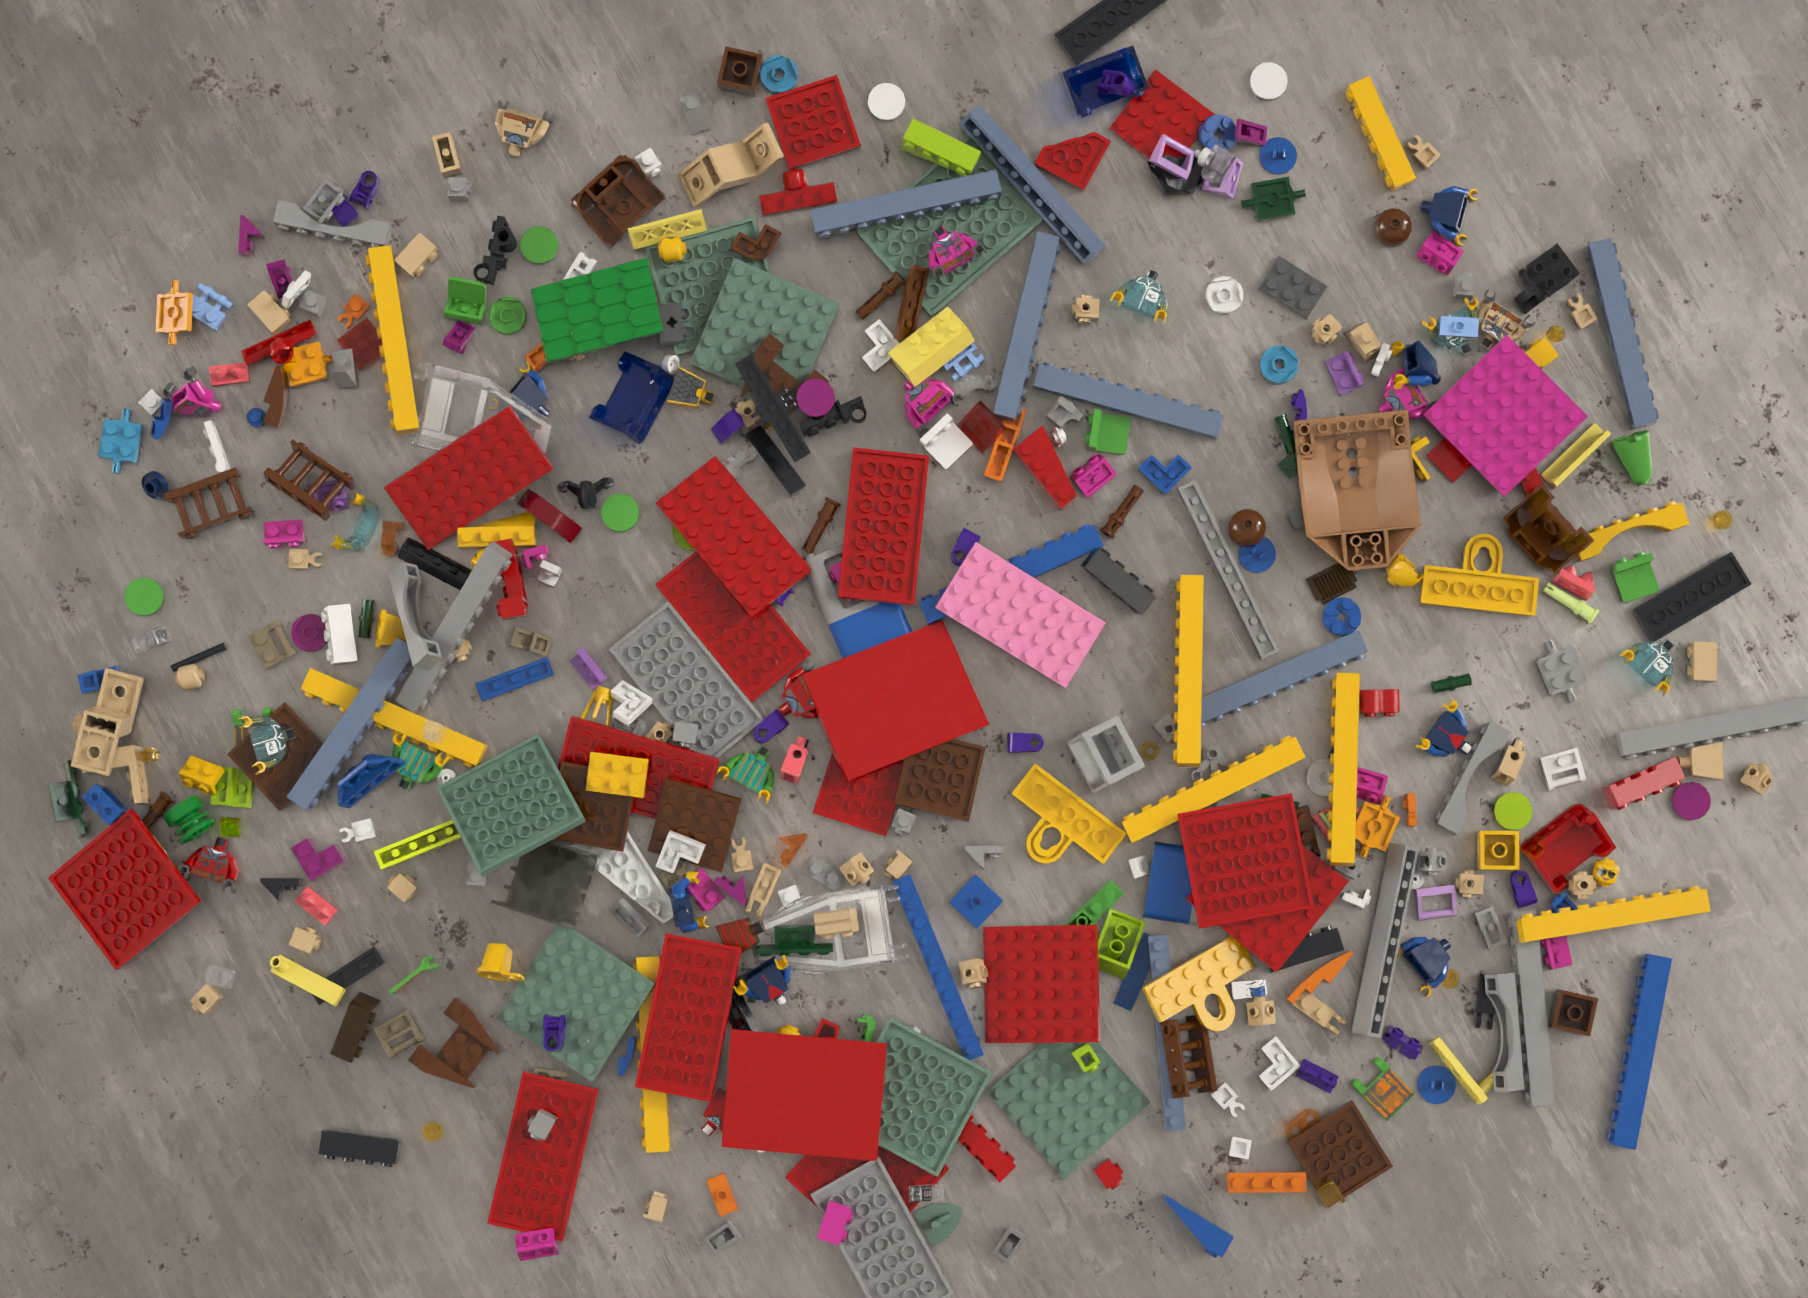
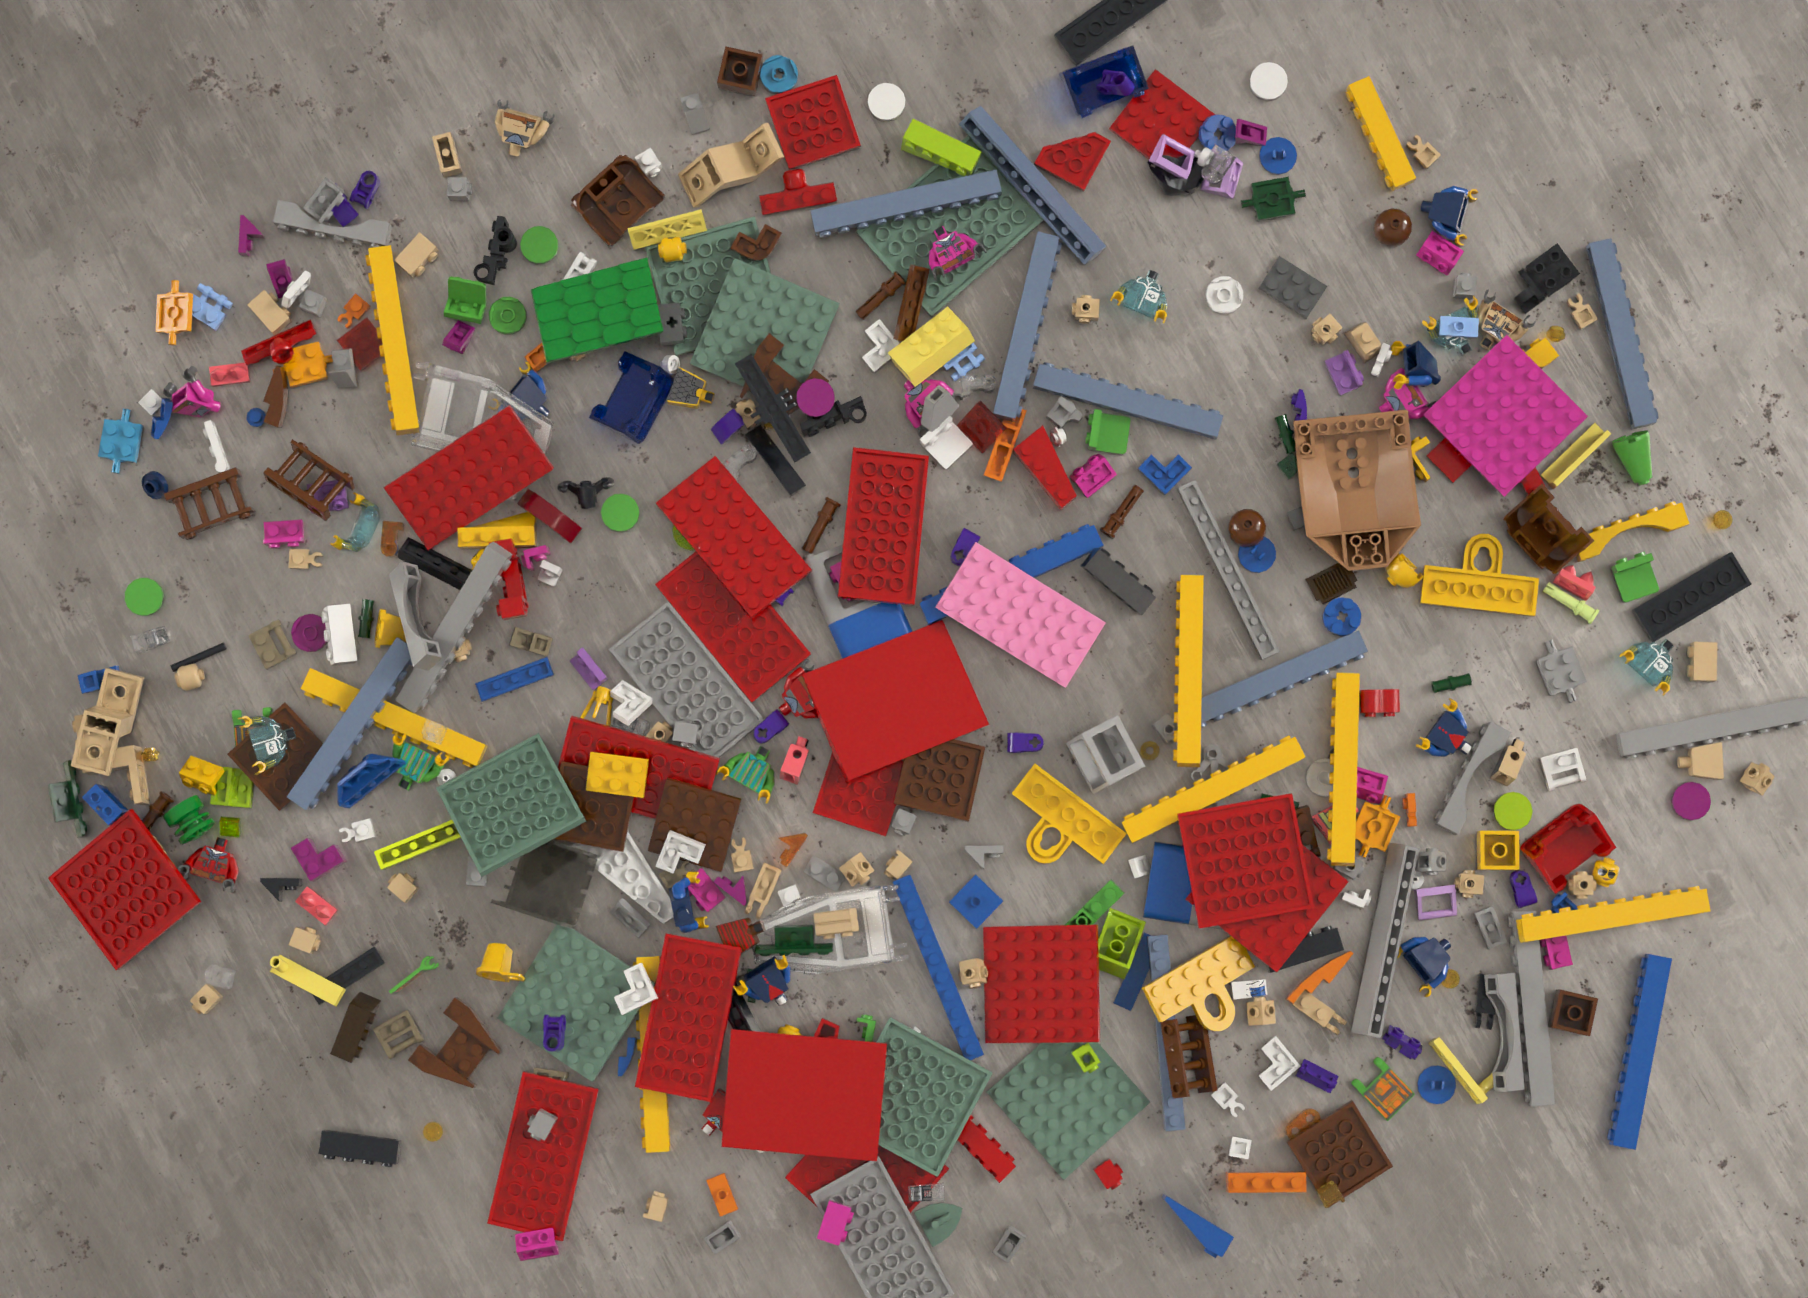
dark azure plate [1260,346,1298,385] -> none
wedge [1602,757,1685,810] -> none
none -> white plate [614,963,658,1015]
none -> light grey slope [921,385,960,432]

